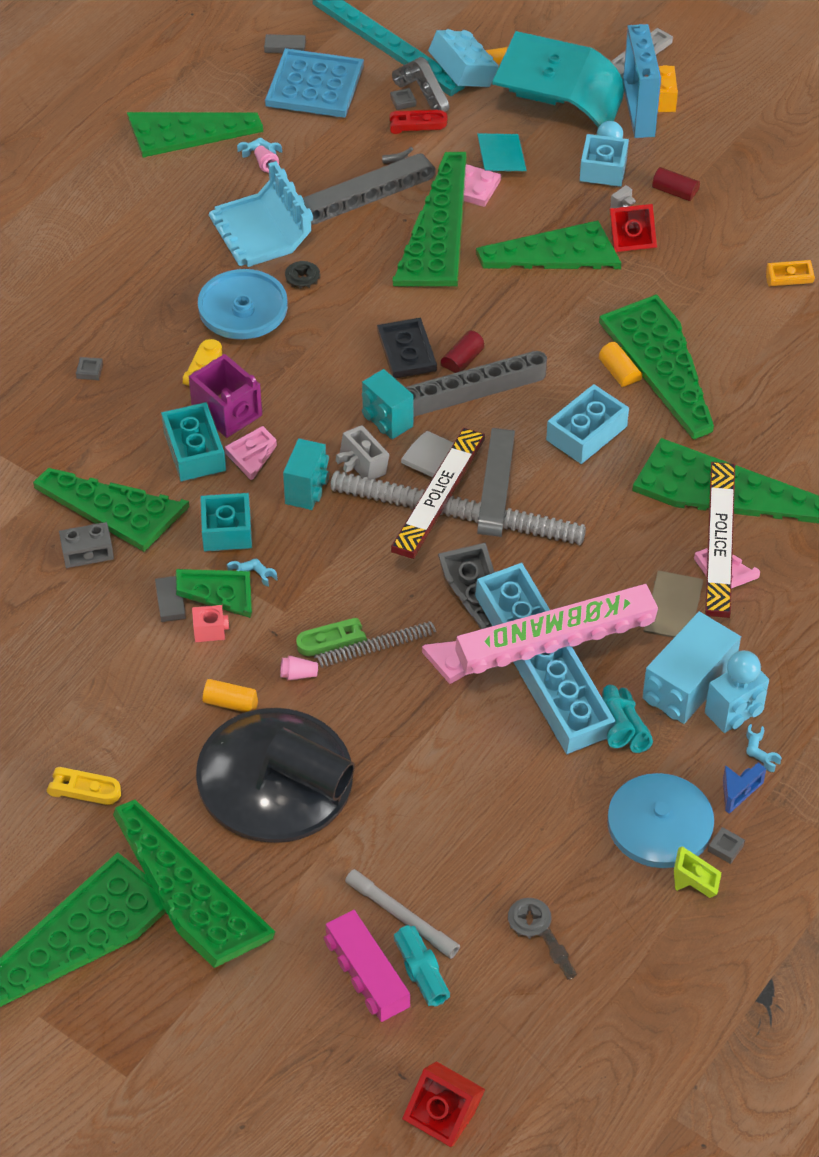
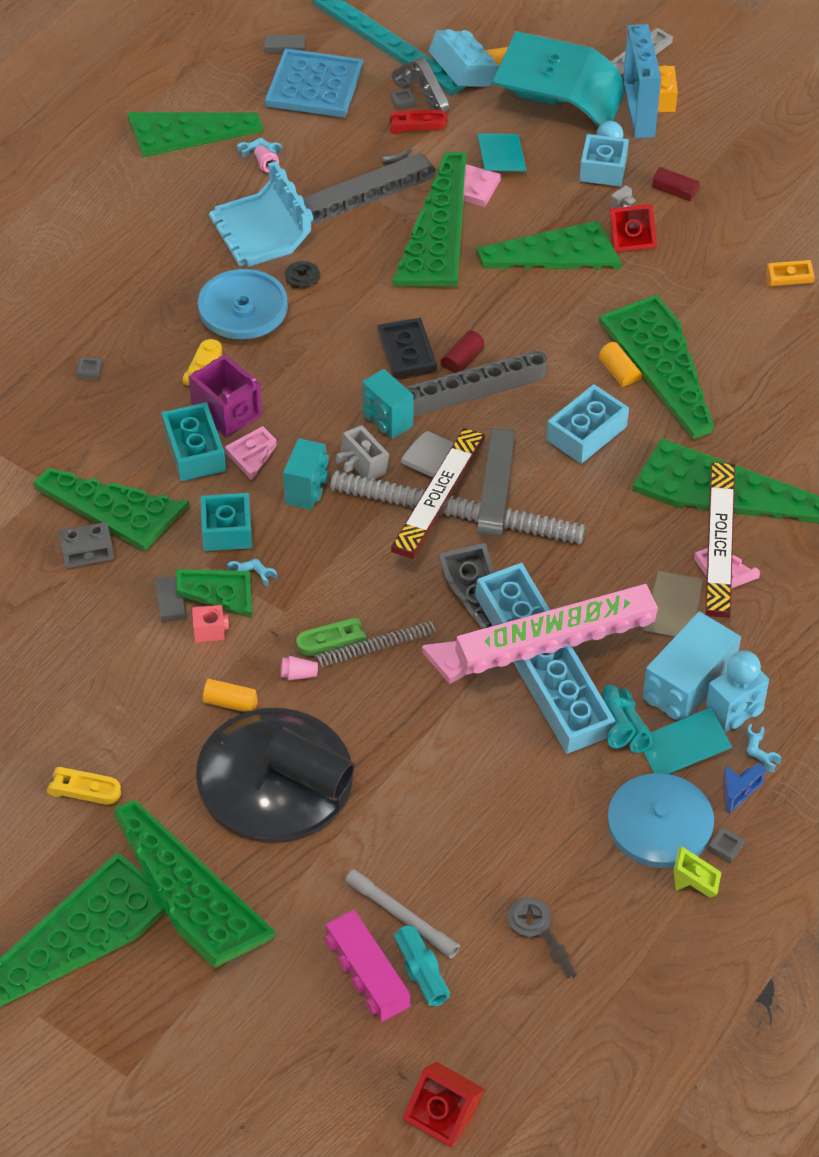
none -> teal piece [644,707,732,774]

